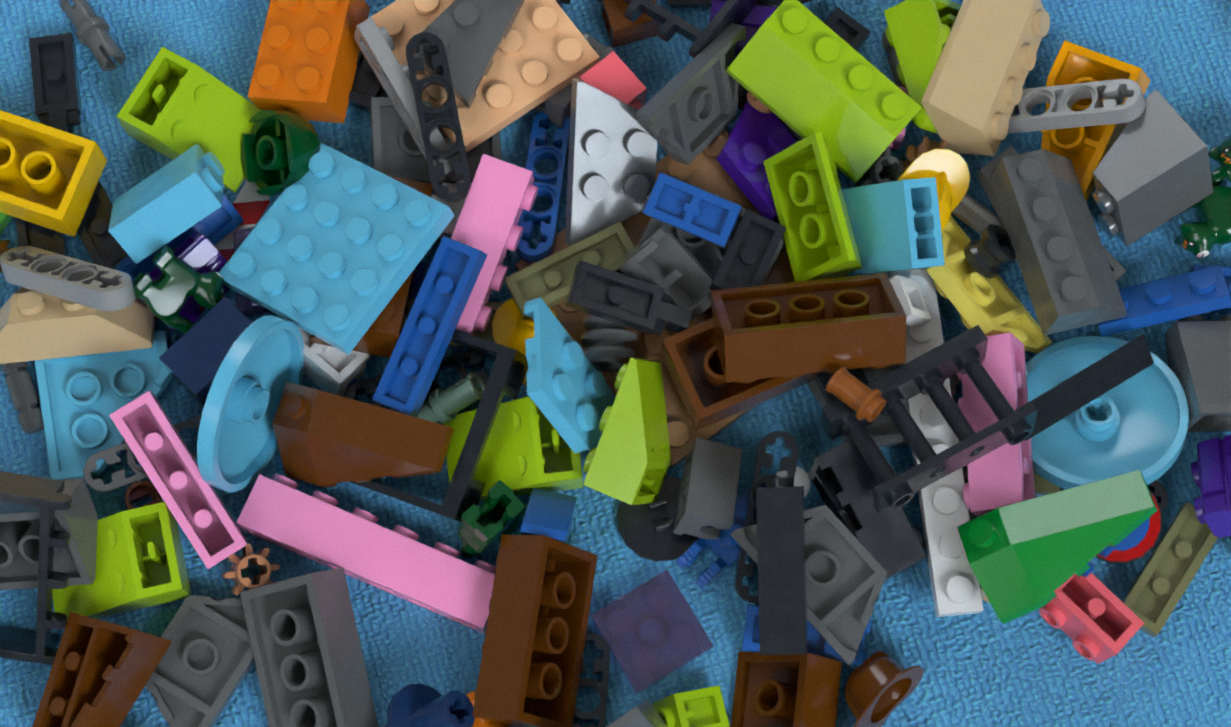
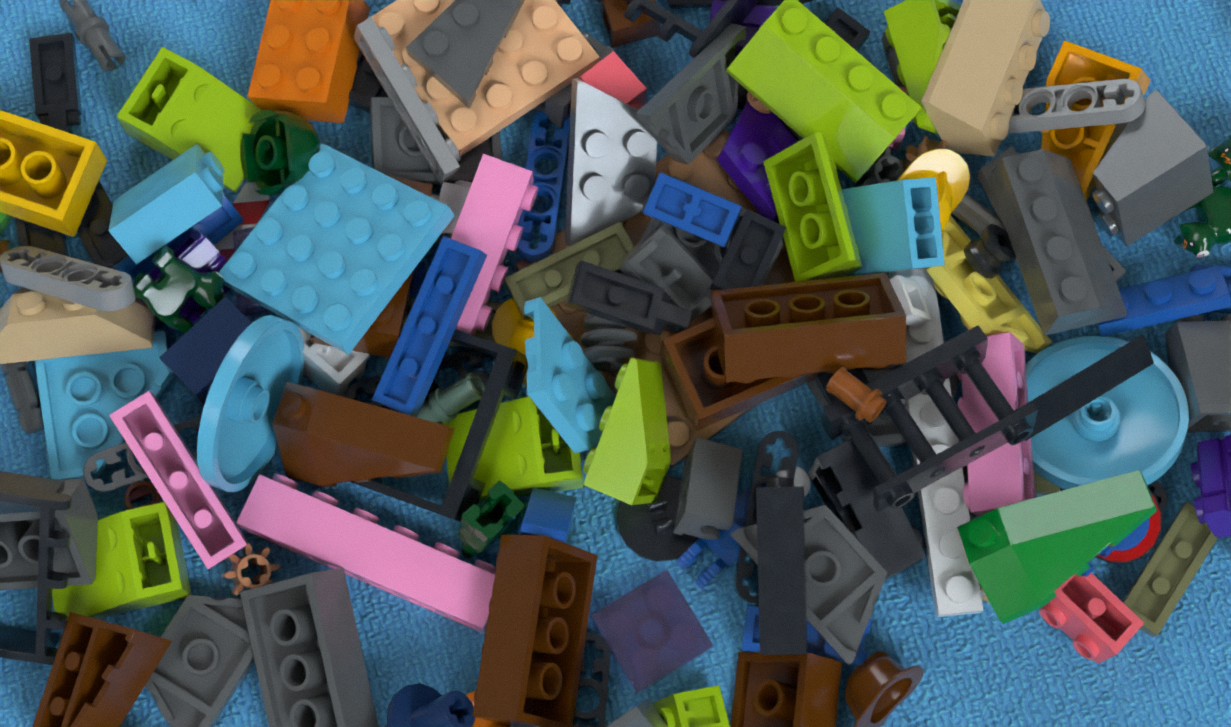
black beam [406,32,471,202] -> none

